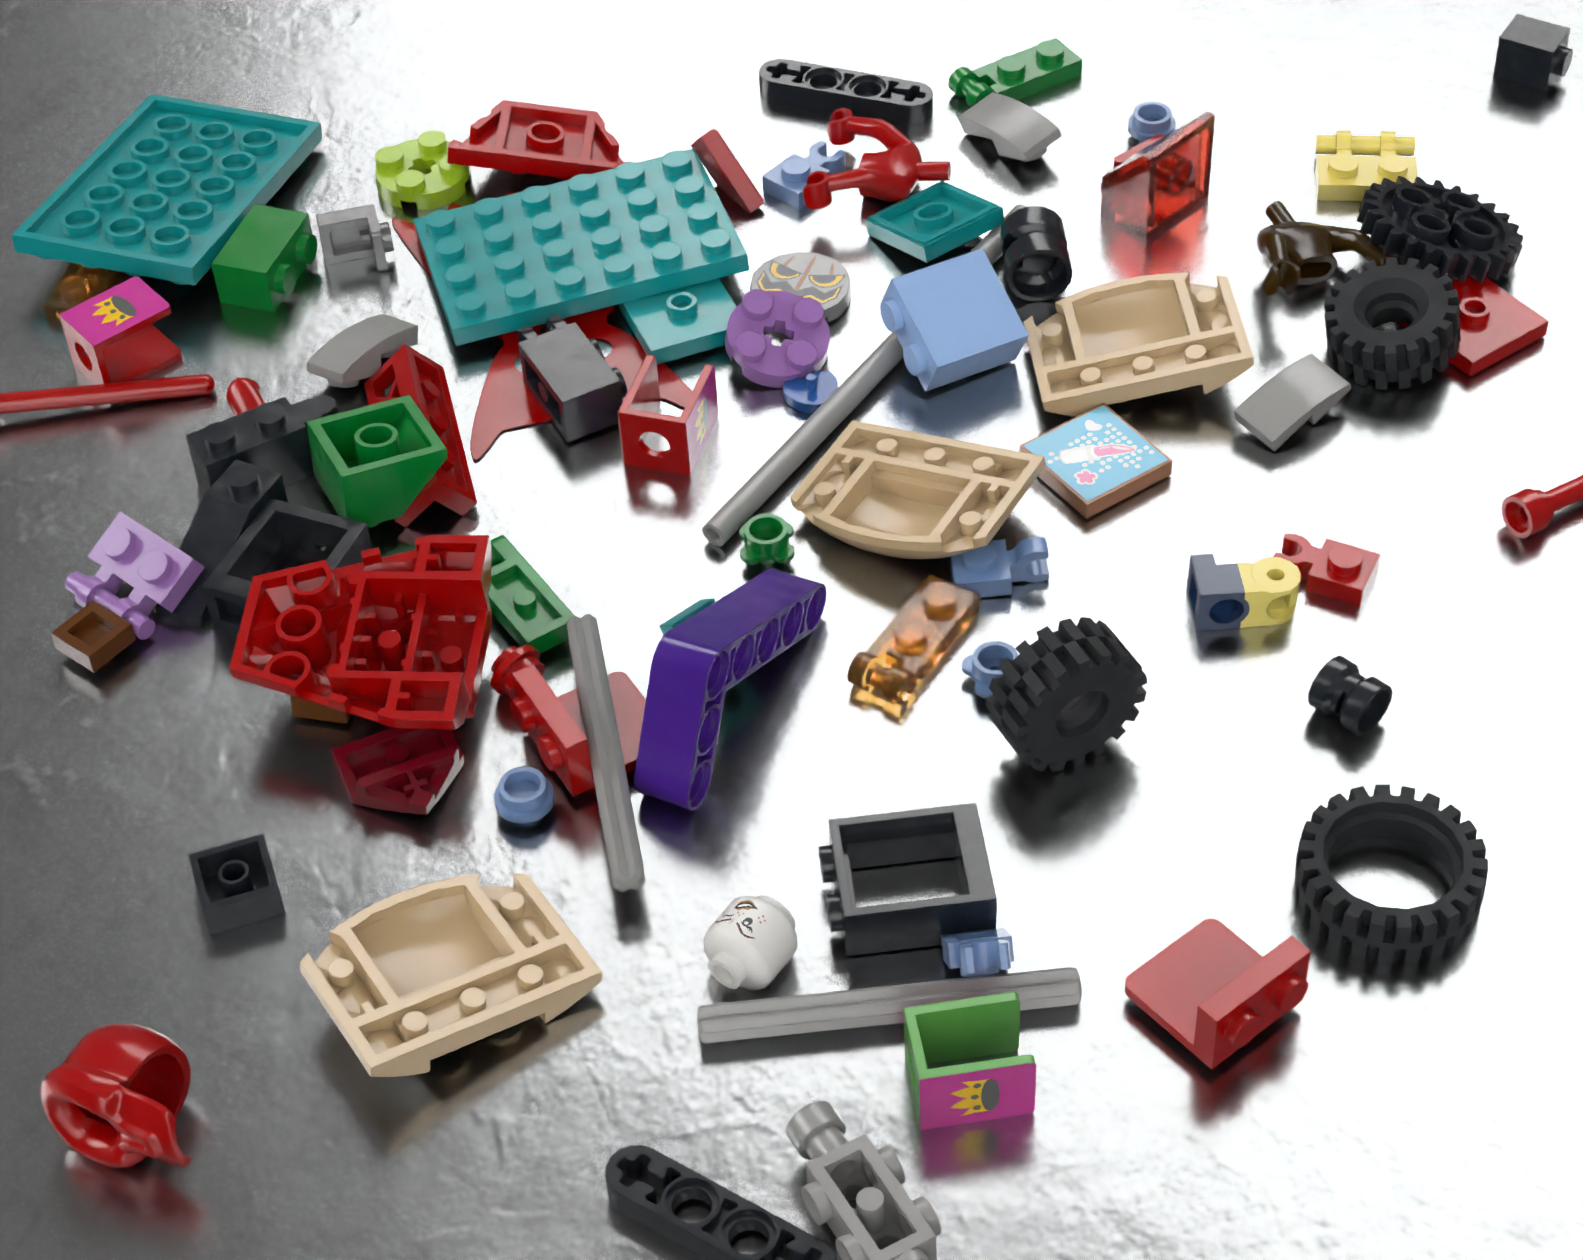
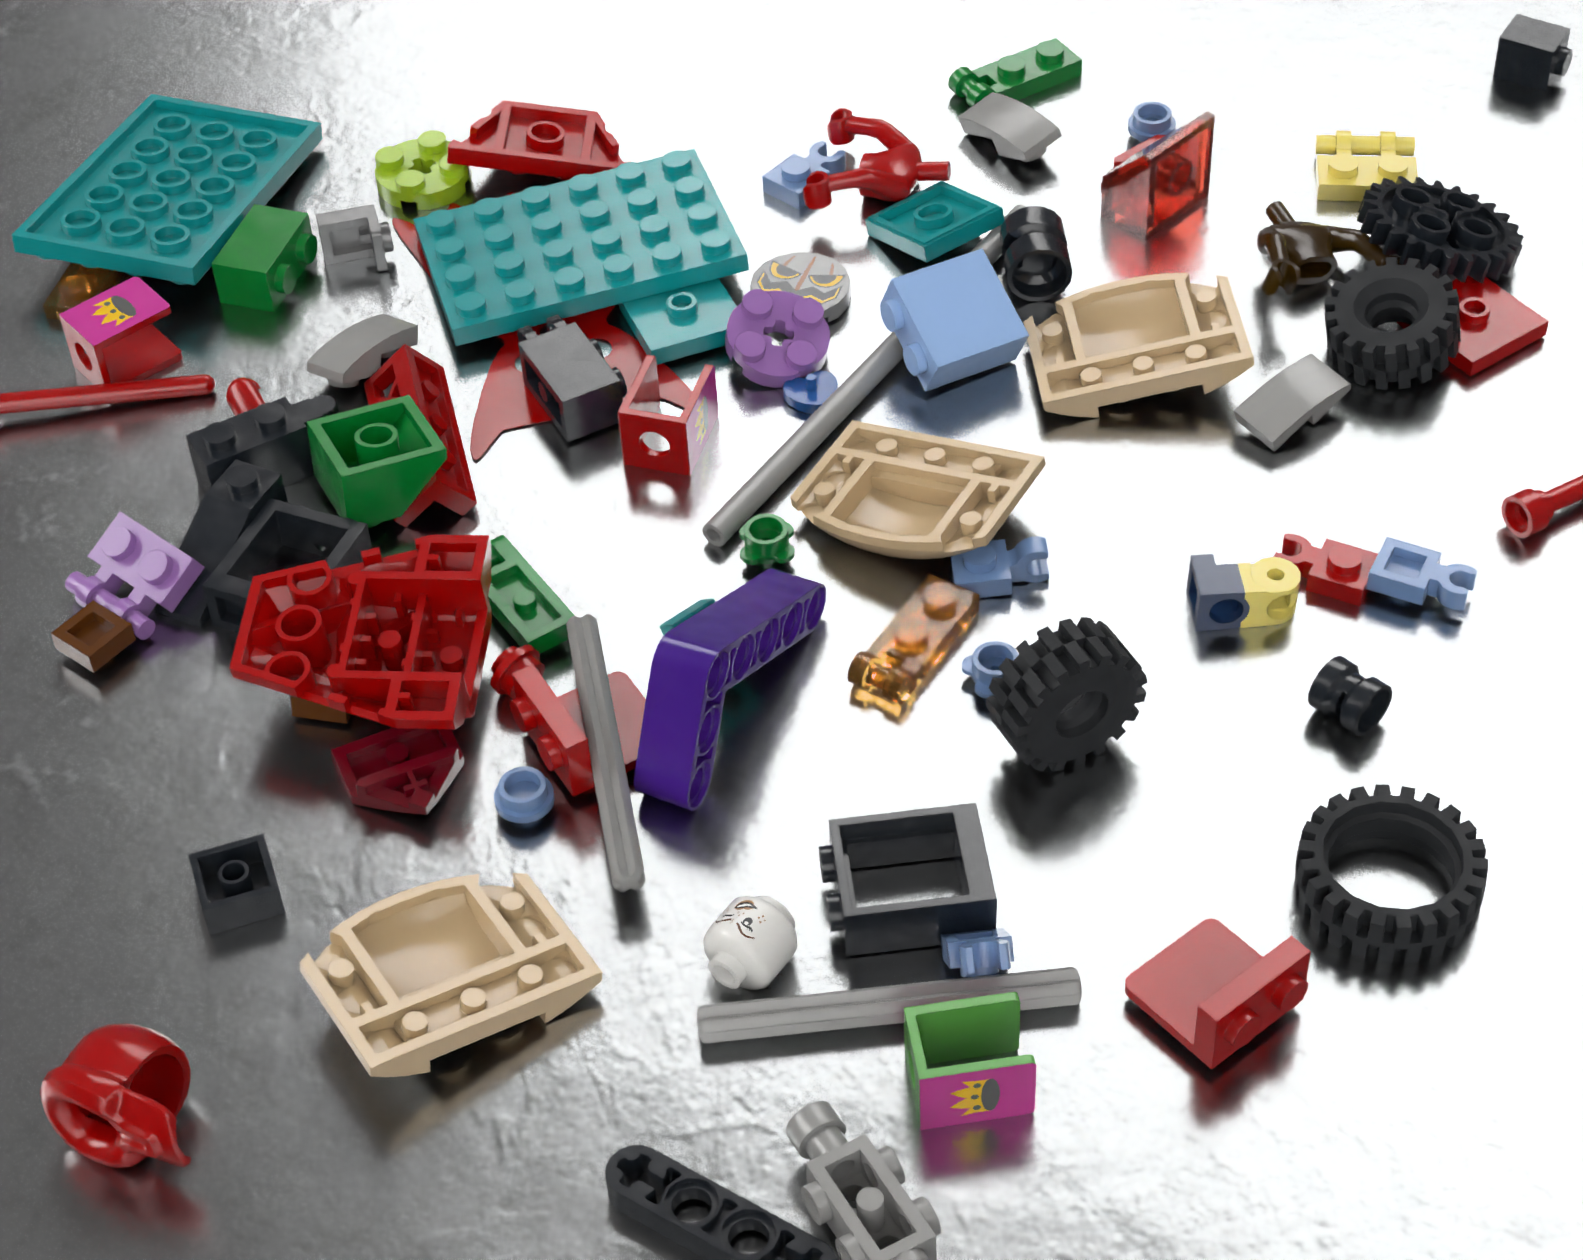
tile [690,128,764,214] -> none
black beam [759,59,933,125] -> none
tile [1019,403,1173,519] -> none
none -> medium blue plate [1367,537,1478,610]

